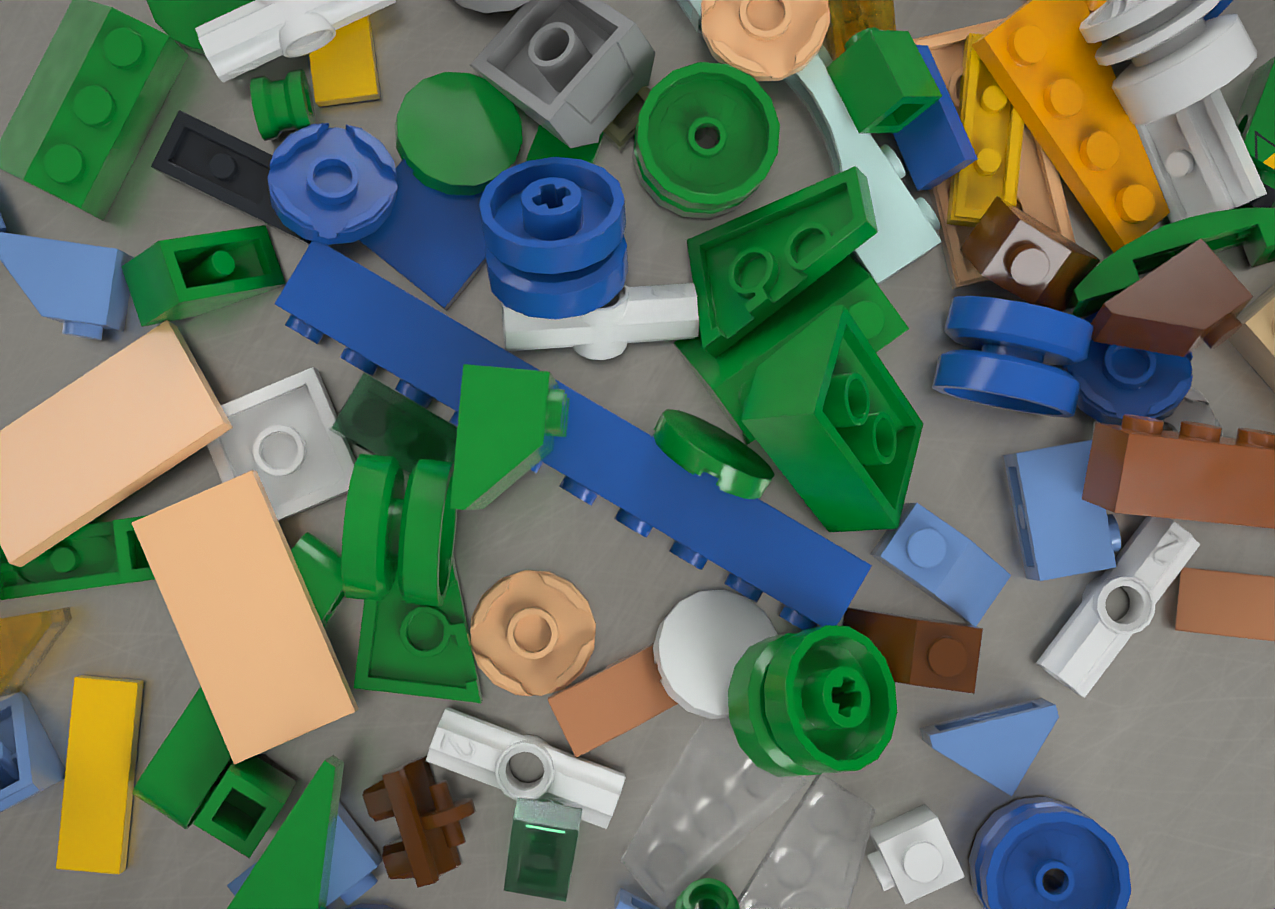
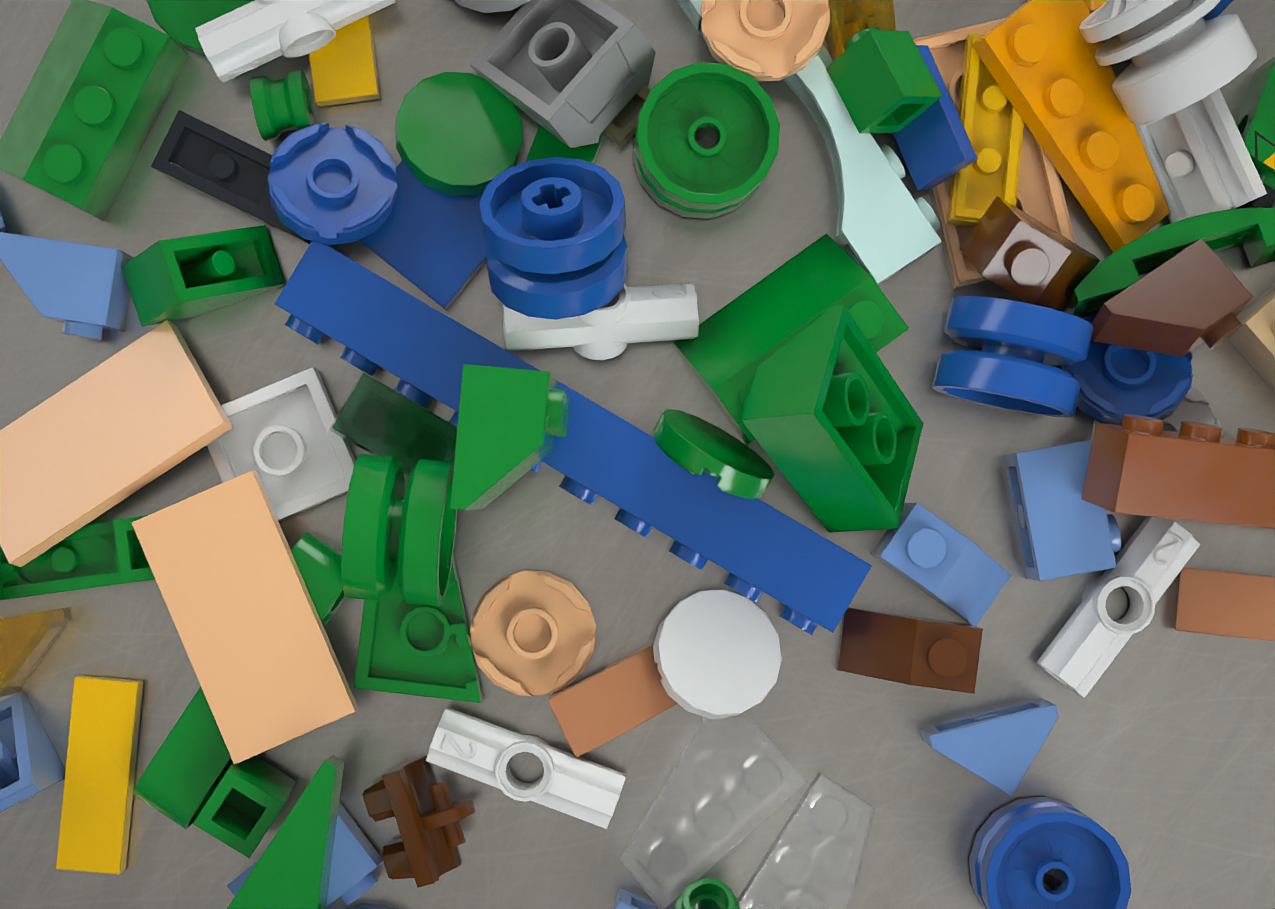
clear green plate [504,797,583,902] -> none
green wing [687,166,878,358] -> none
green wheel [728,625,898,777] -> none
white brick [867,804,965,904] -> none

